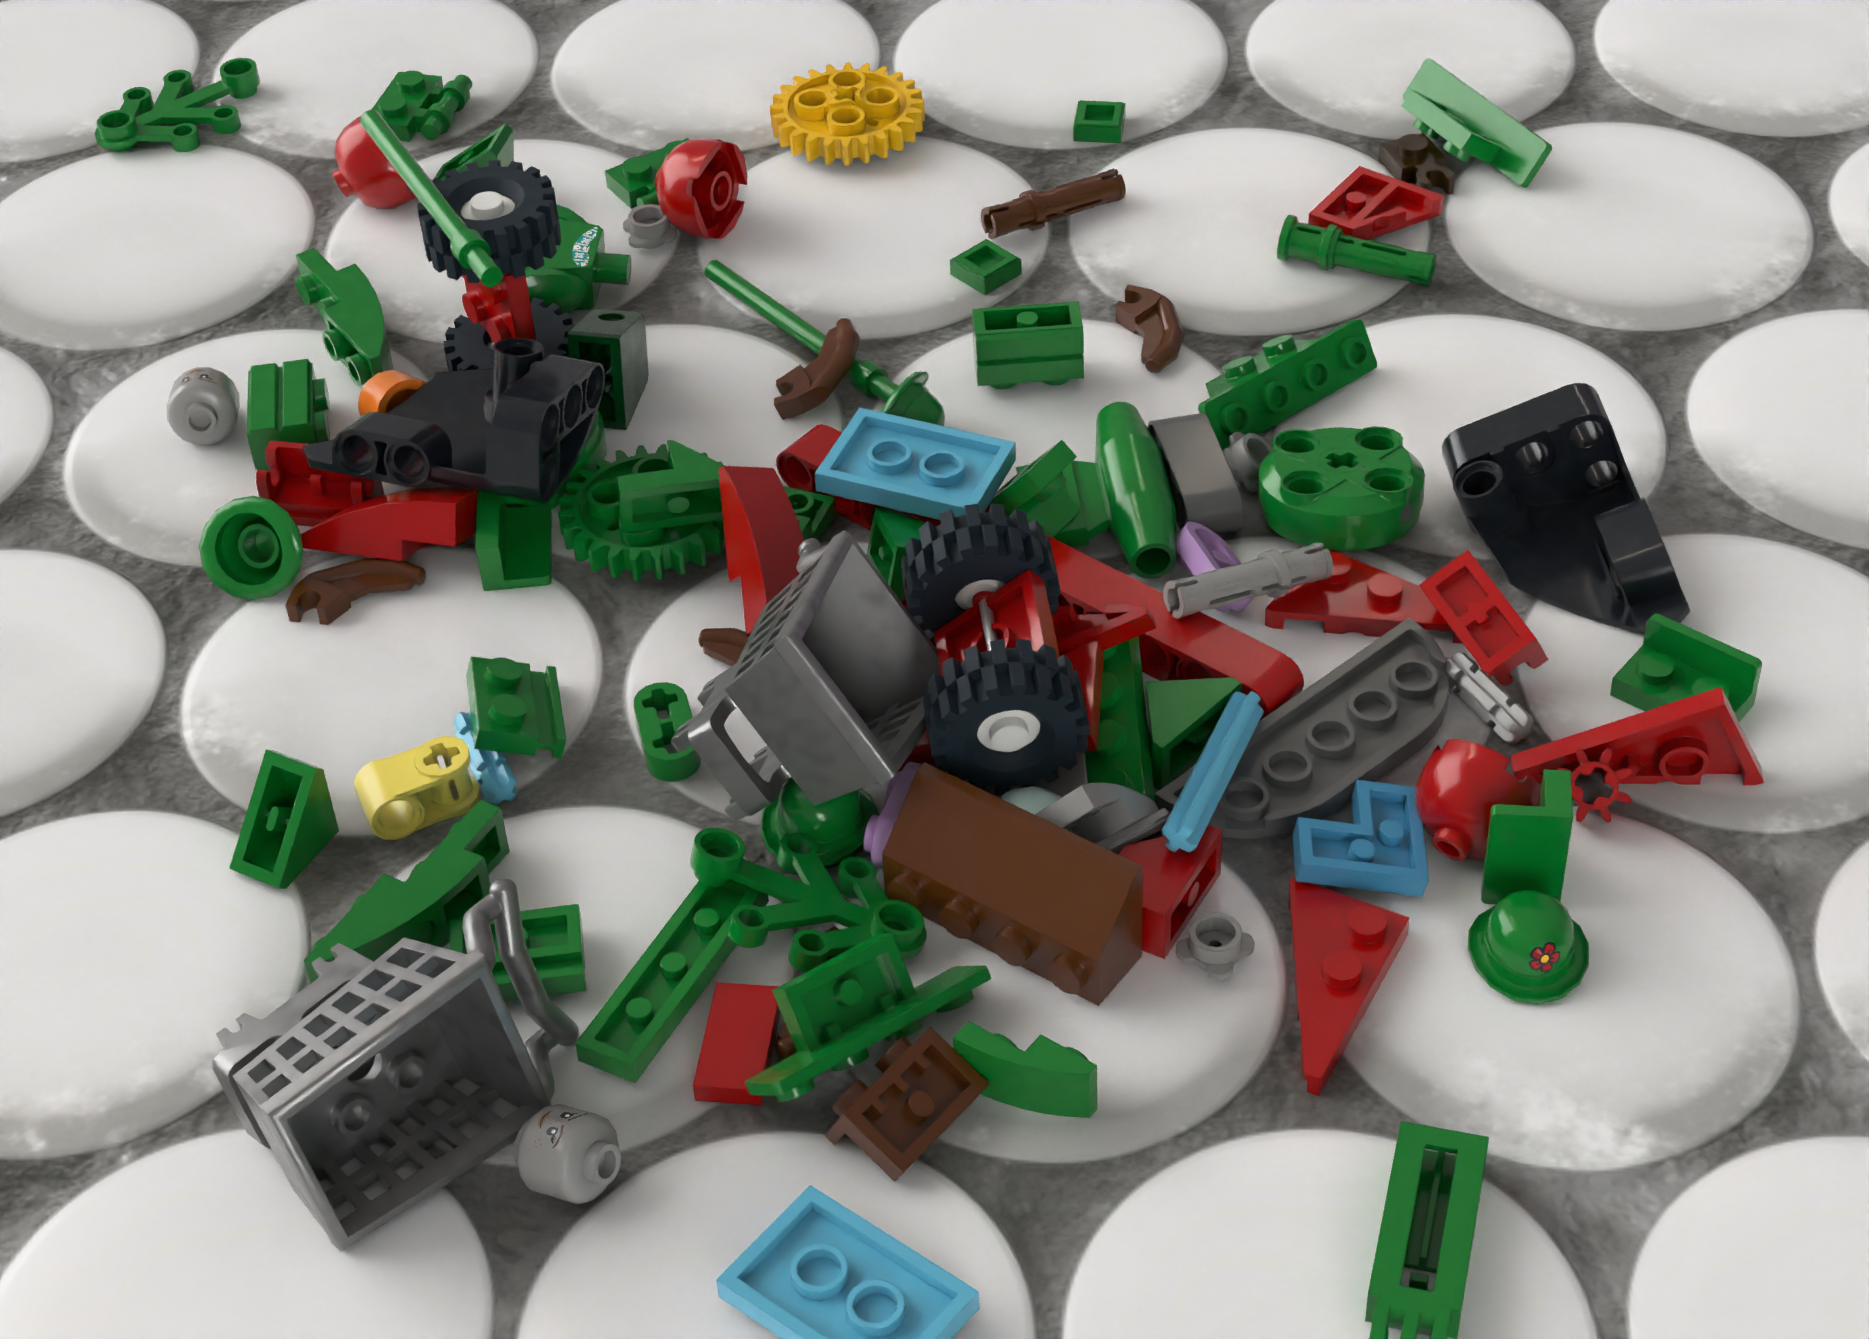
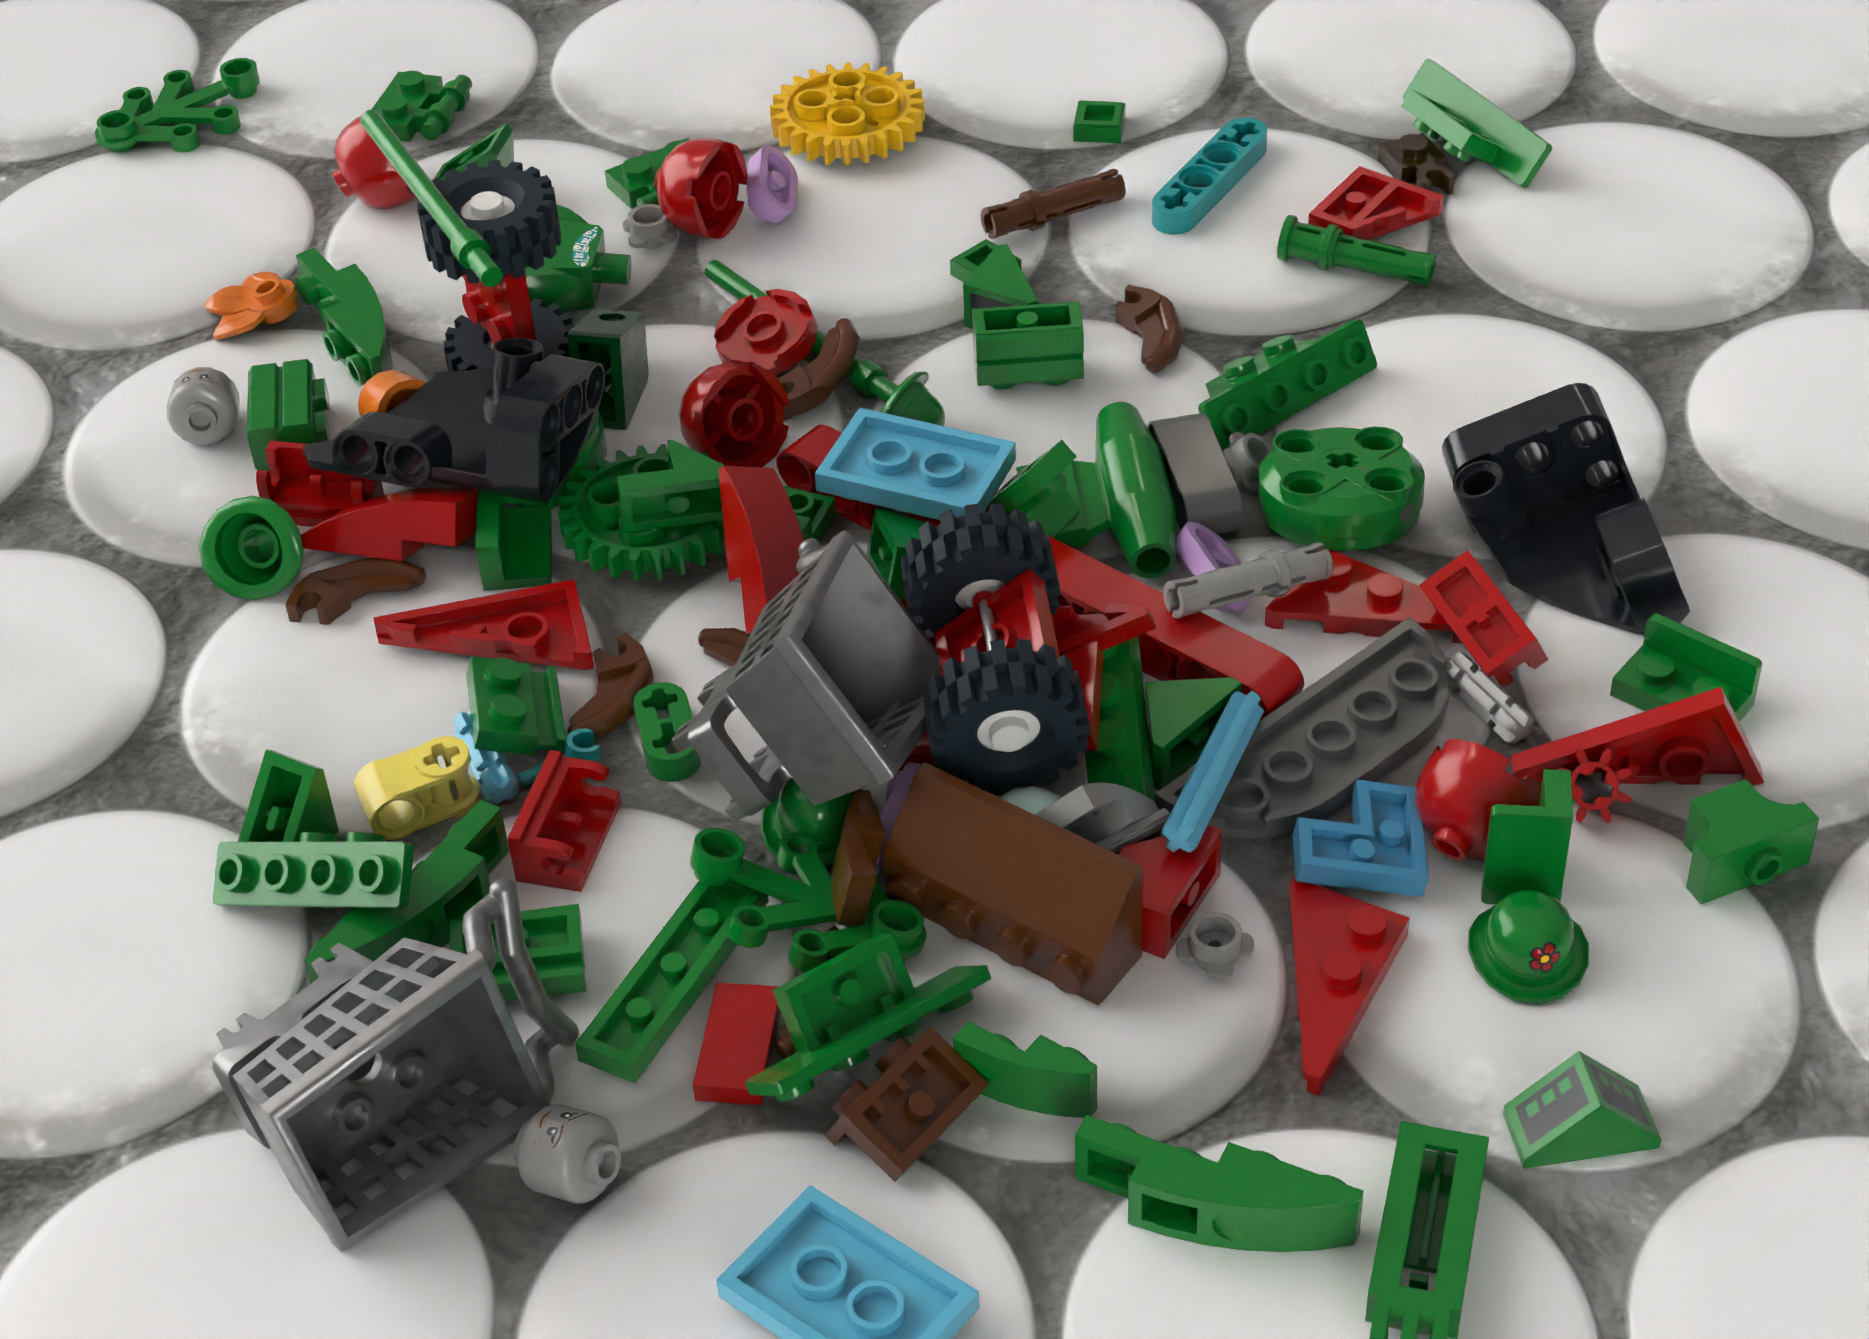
none -> orange plate [204,272,298,340]
none -> bracket [213,832,414,909]
none -> red wing [373,579,594,670]
none -> red hinge [507,750,621,892]
none -> teal hand [517,728,602,788]
none -> reddish brown piece [567,632,654,739]
none -> red cylinder [679,362,790,467]
none -> red tile [714,289,818,376]
none -> lavender plate [747,145,798,224]
none -> reddish brown slope [831,790,885,925]
none -> green slope [963,244,1039,329]
none -> green slope [1075,1115,1364,1252]
none -> teal beam [1152,117,1267,235]
none -> green slope [1503,1051,1661,1169]
none -> green brick [1683,779,1819,905]

